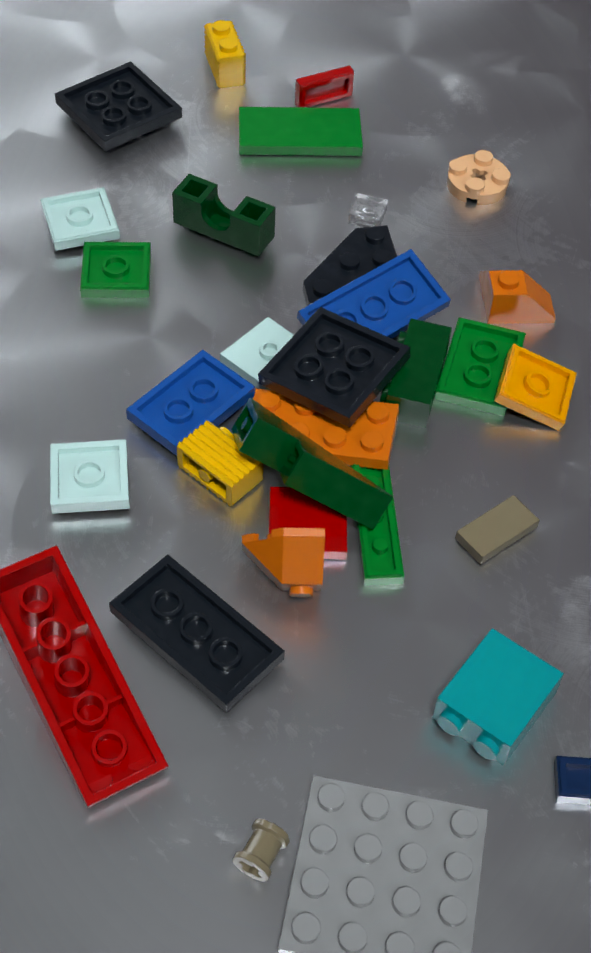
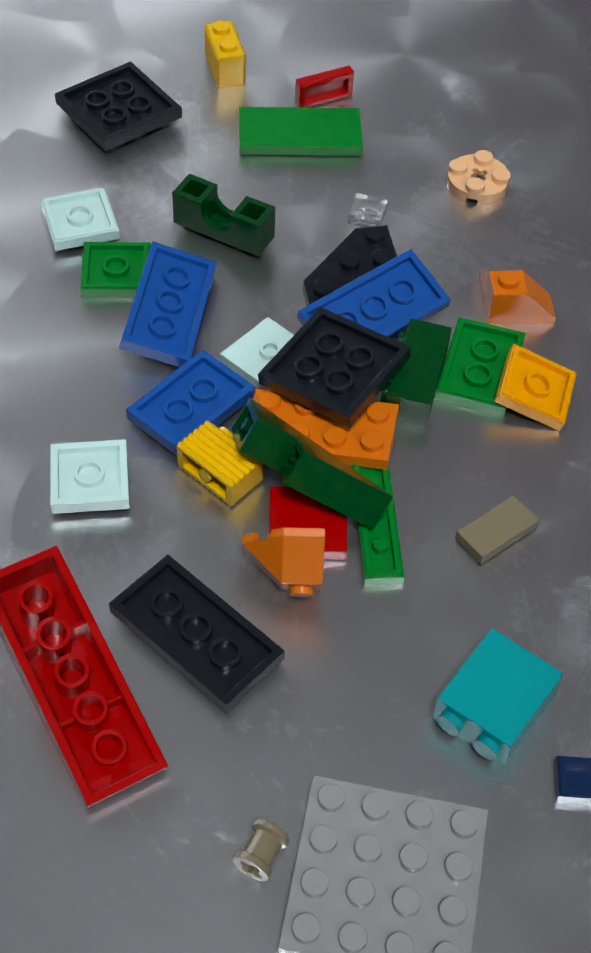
none -> blue plate [119,241,217,367]

